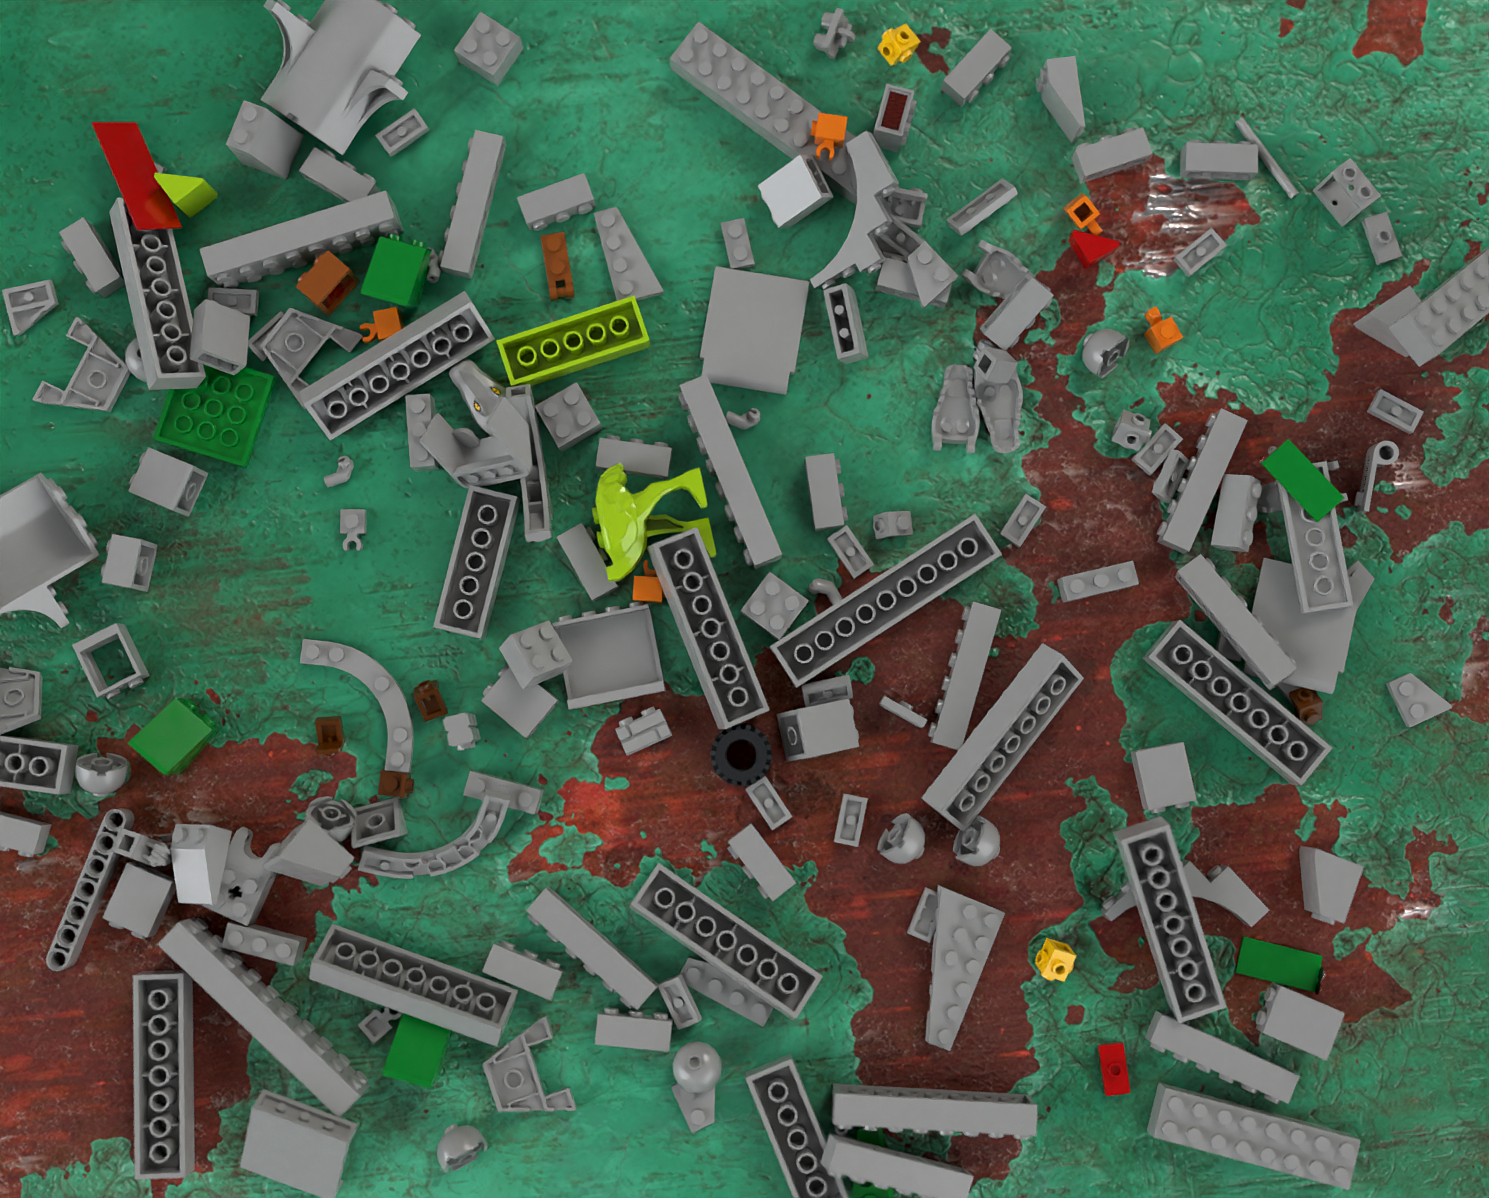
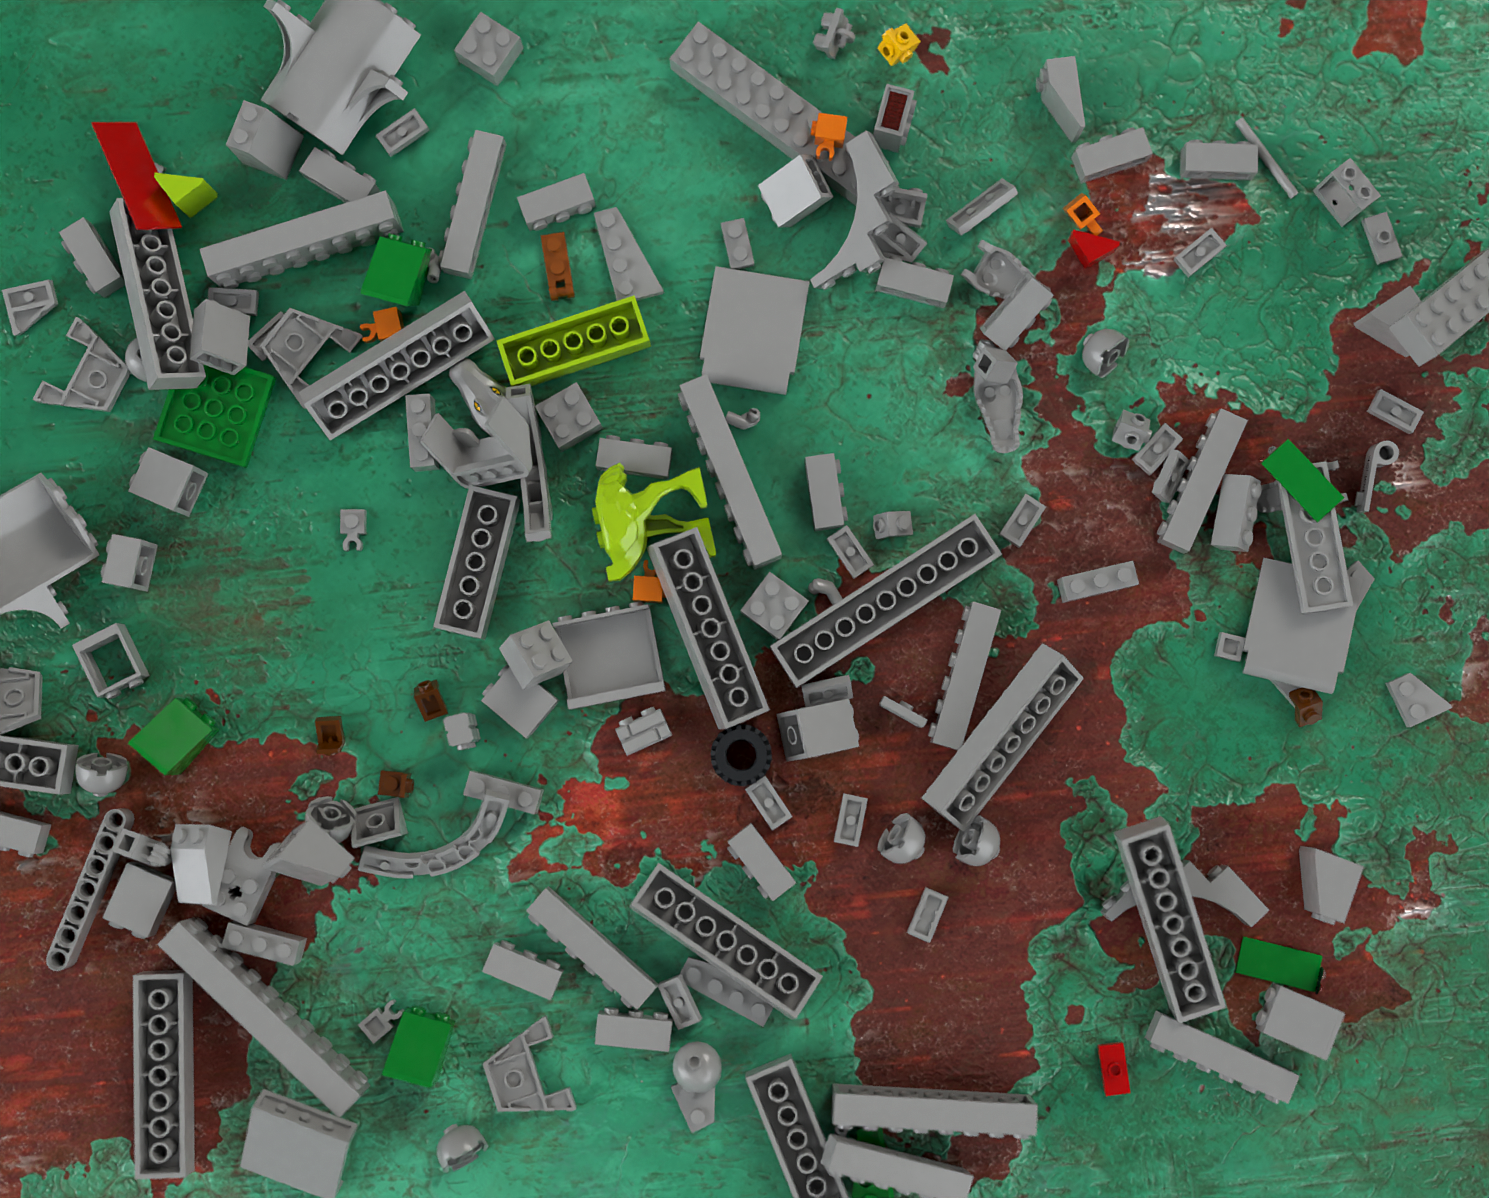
dark orange piece [295,251,361,317] -> none
light grey plate [300,639,414,773] -> none
light grey brick [309,924,518,1046] -> none
light grey arm [324,456,354,488] -> none
light grey brick [557,523,619,602] -> none
light grey brick [823,283,869,364] -> none
light grey wing [907,241,958,309] -> none
light grey wing [925,885,1005,1051] -> none
light grey animal [931,364,980,454] -> none
light grey brick [941,29,1012,107] -> none
yellow brick [1035,938,1076,981] -> none
light grey brick [1130,742,1196,813] -> none
light grey brick [1142,620,1332,786] -> none
orange brick [1144,306,1183,355] -> none
light grey brick [1147,1082,1361,1190] -> none
light grey brick [1175,554,1297,691] -> none

